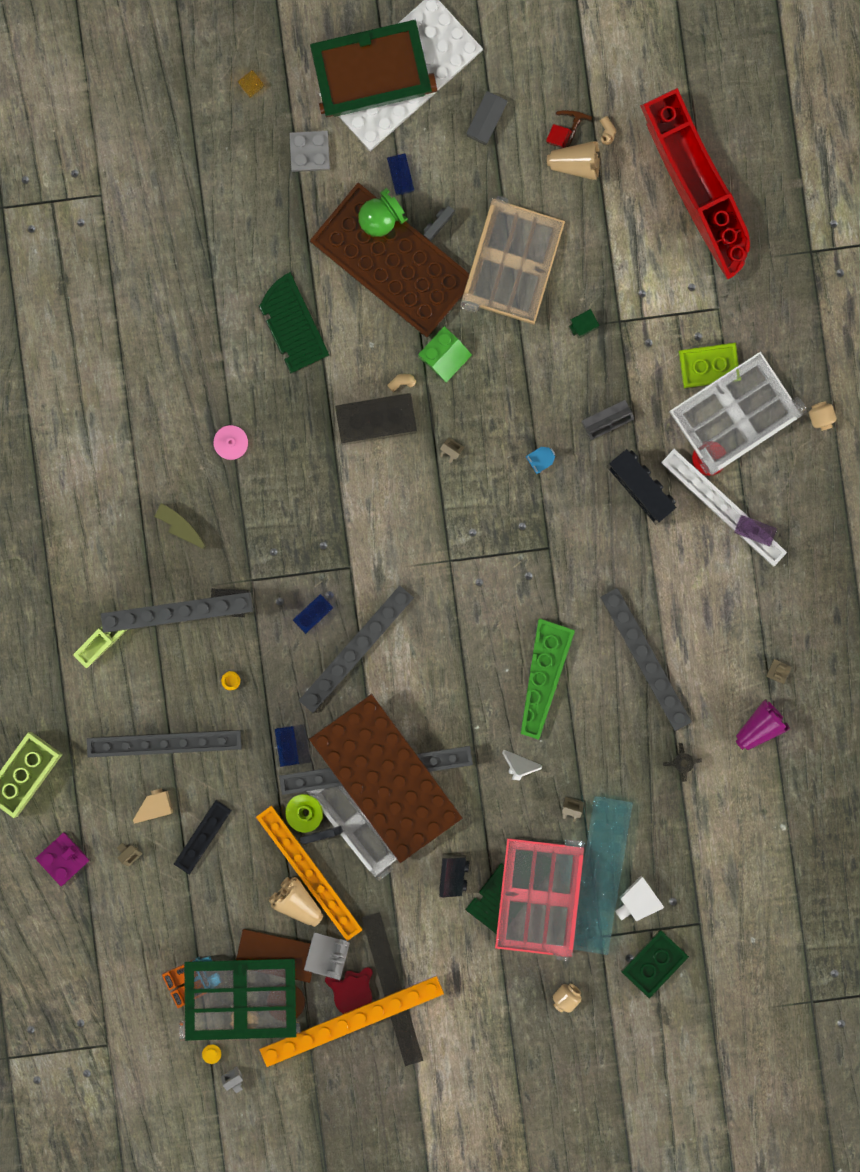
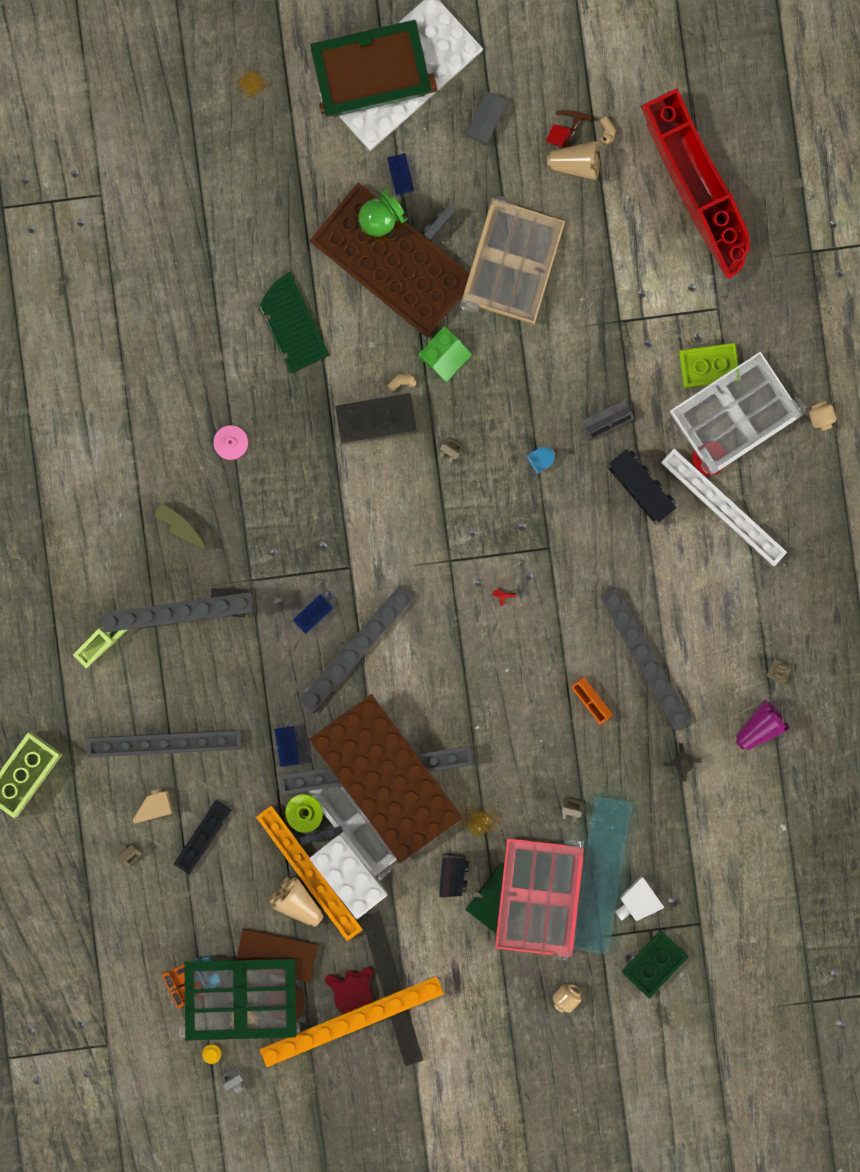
magenta hinge [35,832,90,887] -> none
yellow plate [221,671,241,690] -> none
light grey plate [290,131,330,172] -> none
light grey hinge [304,932,350,980] -> none
white piece [502,750,542,780] -> none
bright green wing [520,619,575,740] -> none
dark green brick [568,309,600,339] -> none
clear purple plate [734,515,777,547] -> none
none -> white brick [309,834,388,919]
none -> clear yellow piece [468,811,493,836]
none -> red bar [493,588,516,606]
none -> orange piece [571,677,613,725]

